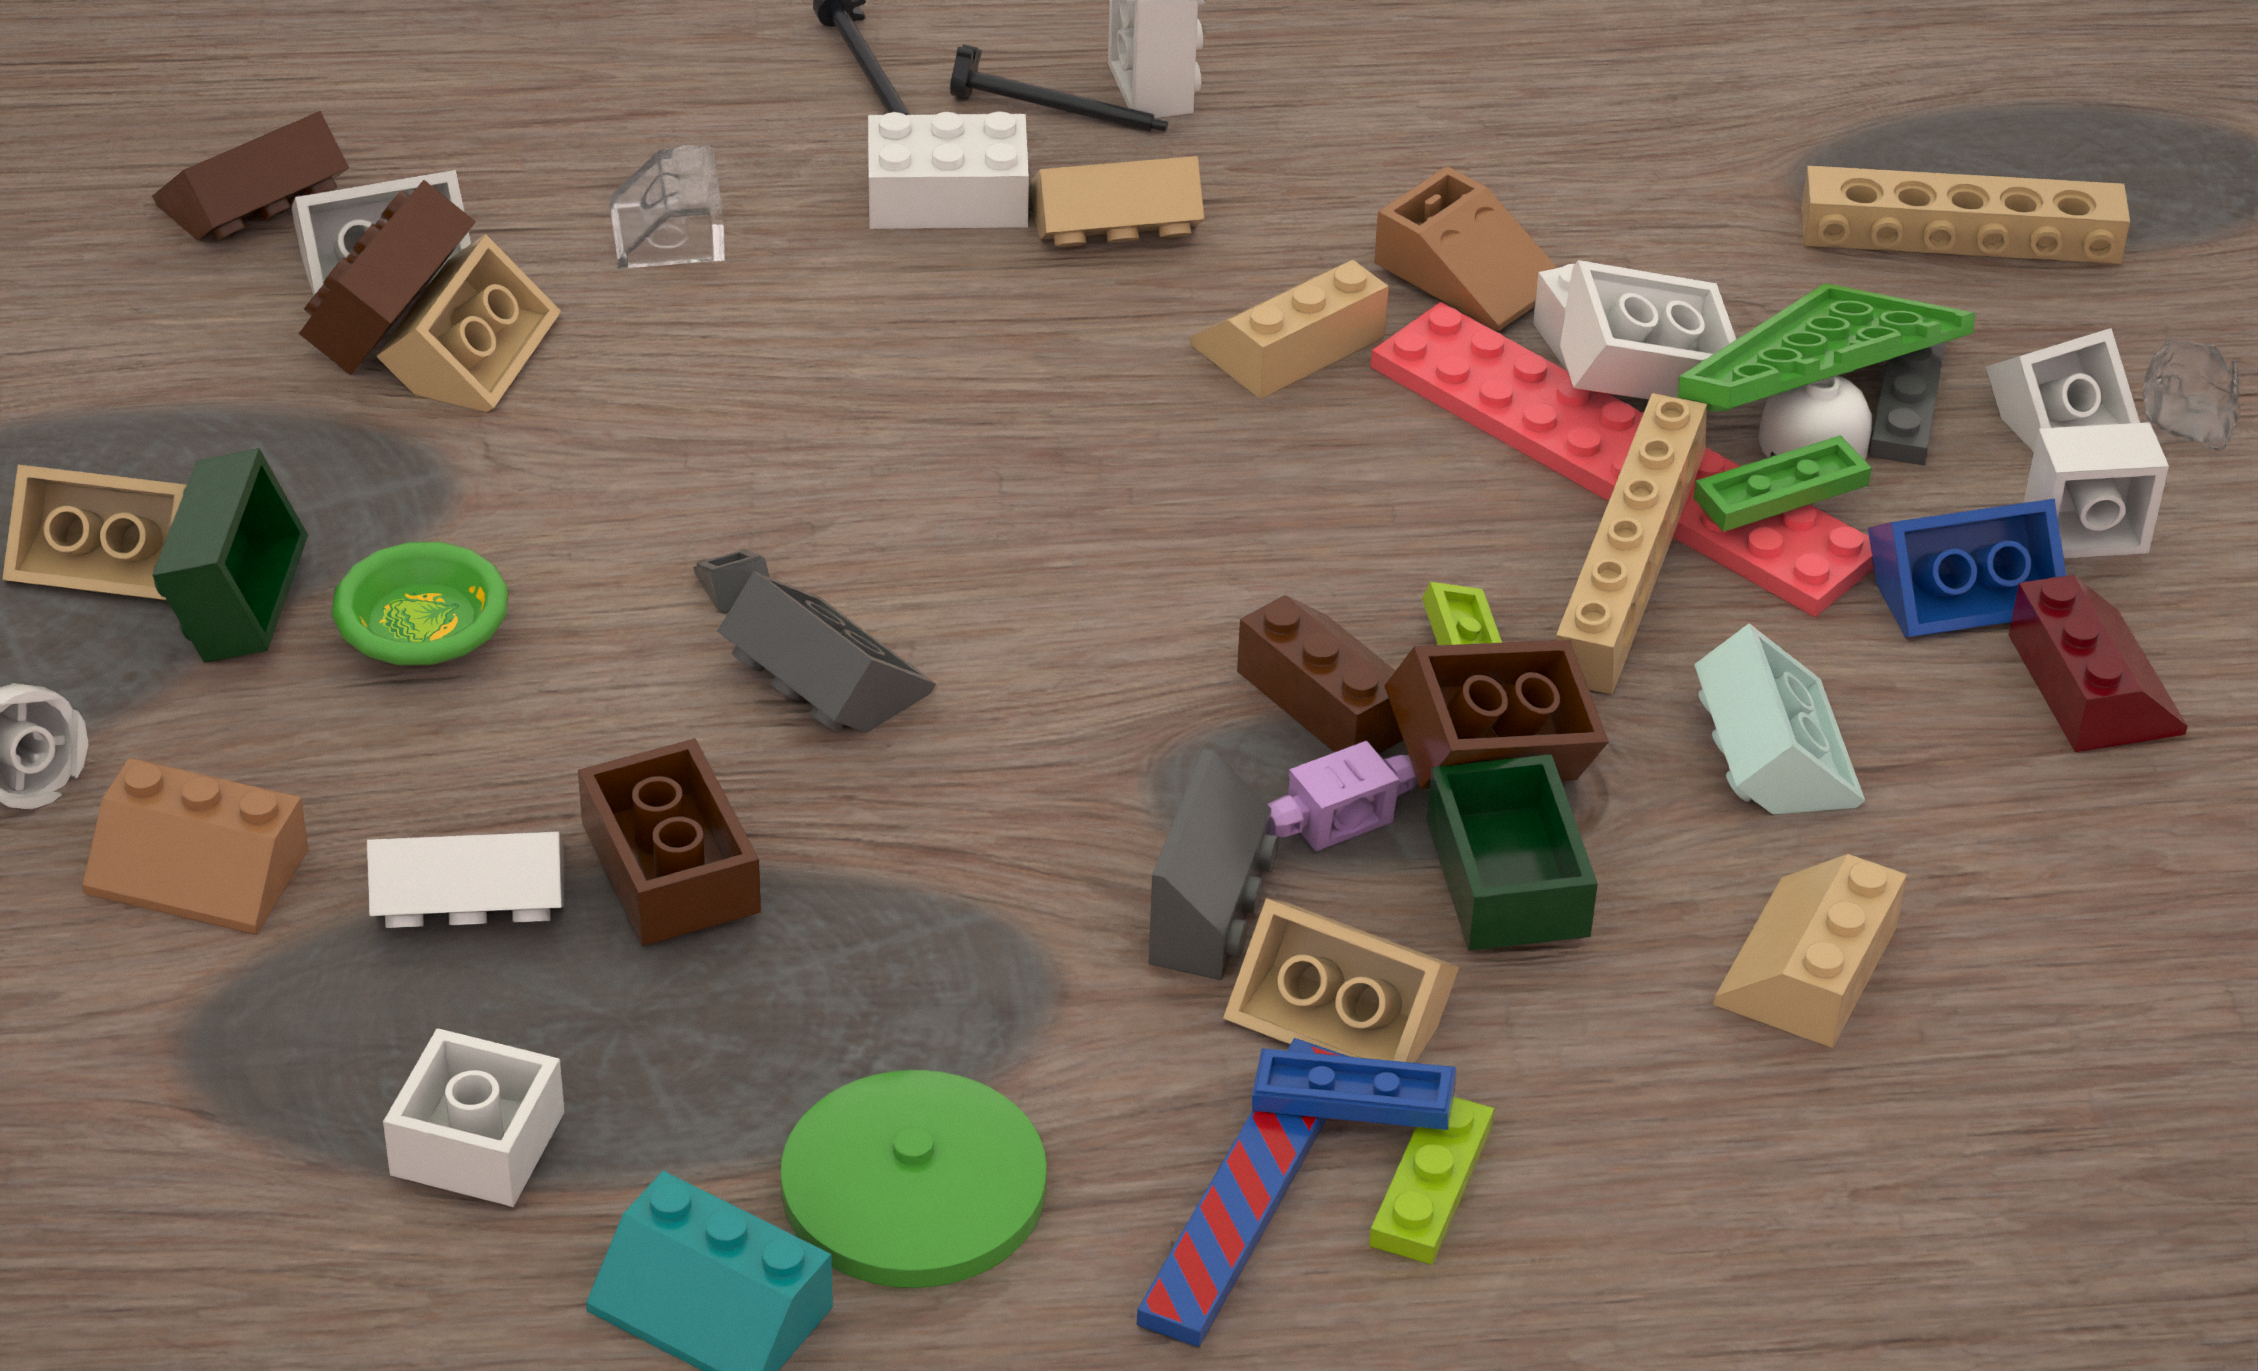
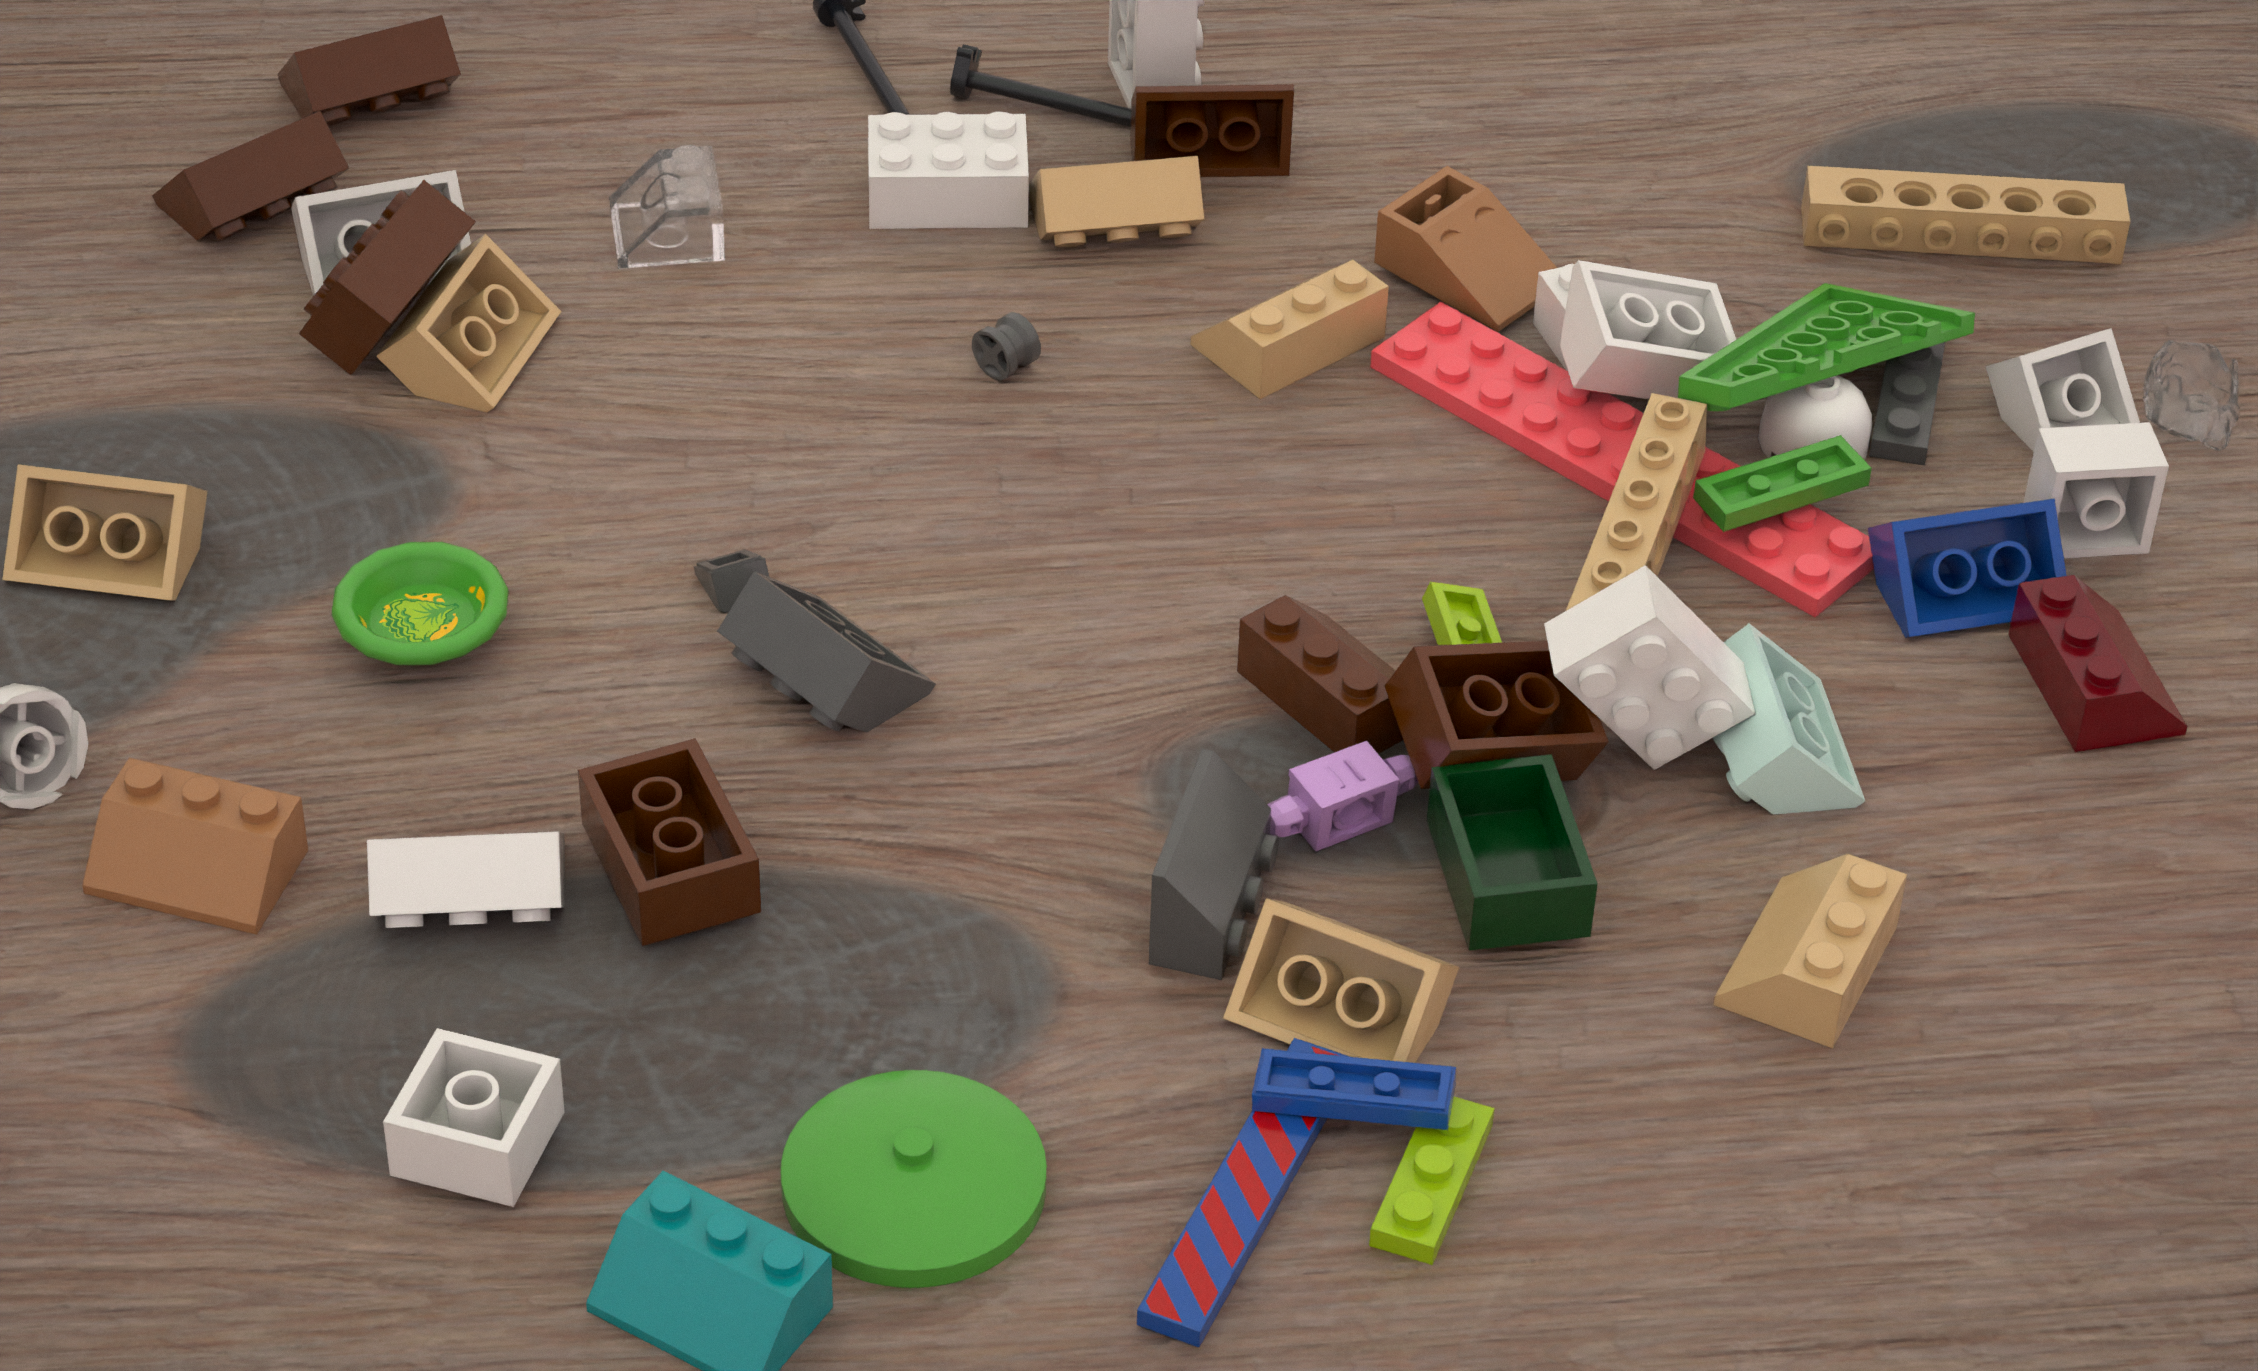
dark green piece [152,448,308,663] -> none
none -> reddish brown slope [277,15,461,126]
none -> dark grey wheel [972,312,1041,381]
none -> reddish brown slope [1130,84,1294,177]
none -> white brick [1544,565,1755,770]

